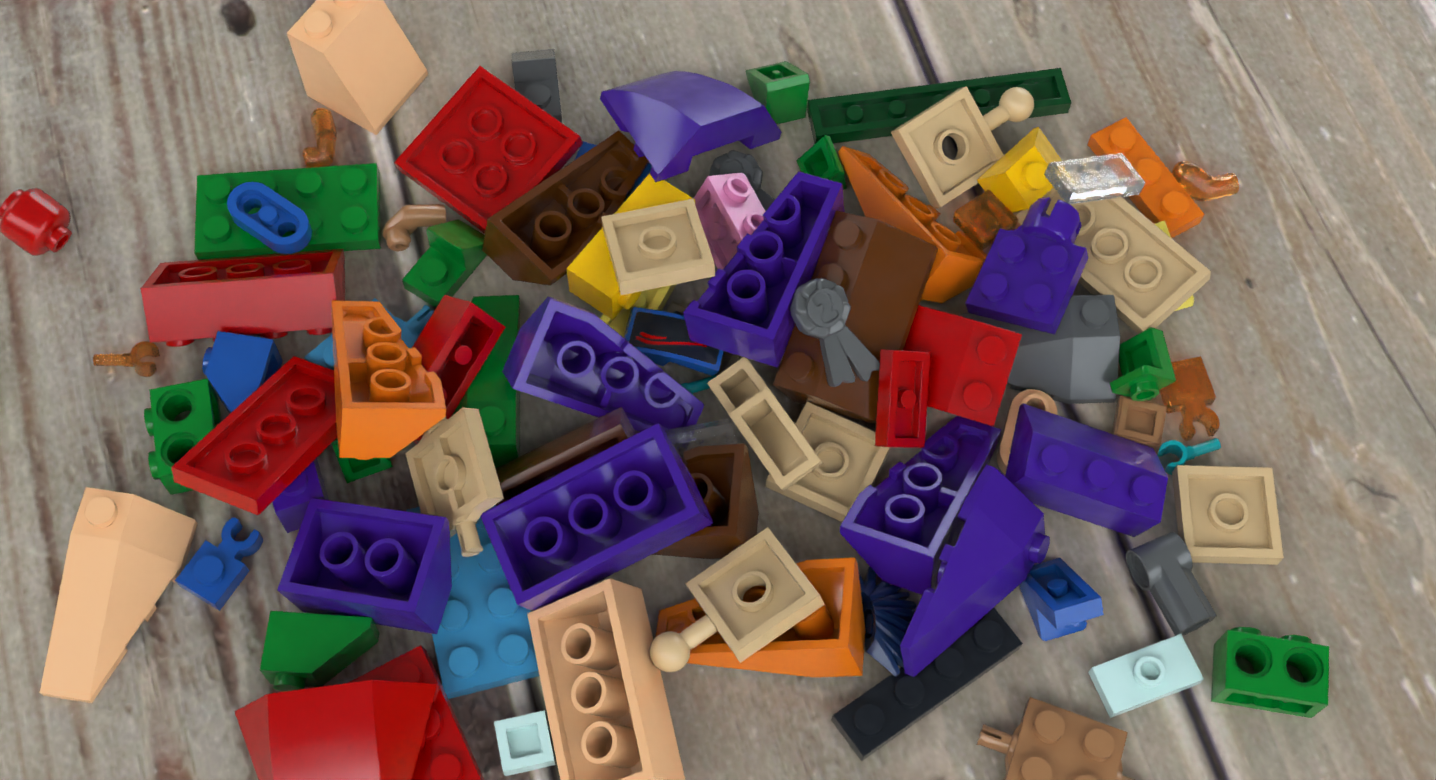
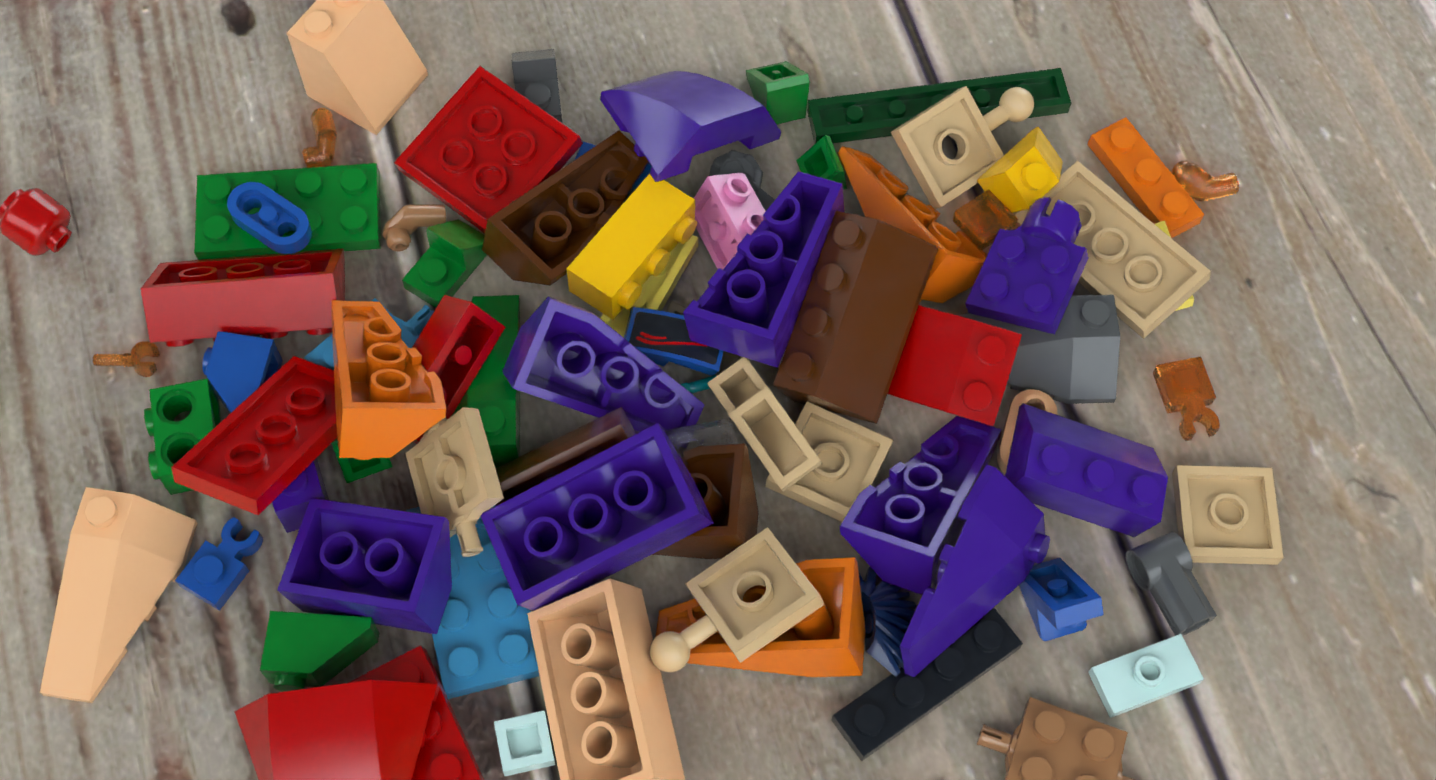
tan plate [601,199,715,295] -> none
dark grey piece [790,278,880,387] -> none
red plate [875,349,930,448] -> none
clear plate [1044,153,1146,204] -> none
green bracket [1110,327,1176,401] -> none
medium nougat tile [1111,395,1167,453] -> none
teal hand [1157,438,1221,475] -> none
green brick [1211,627,1329,718] -> none

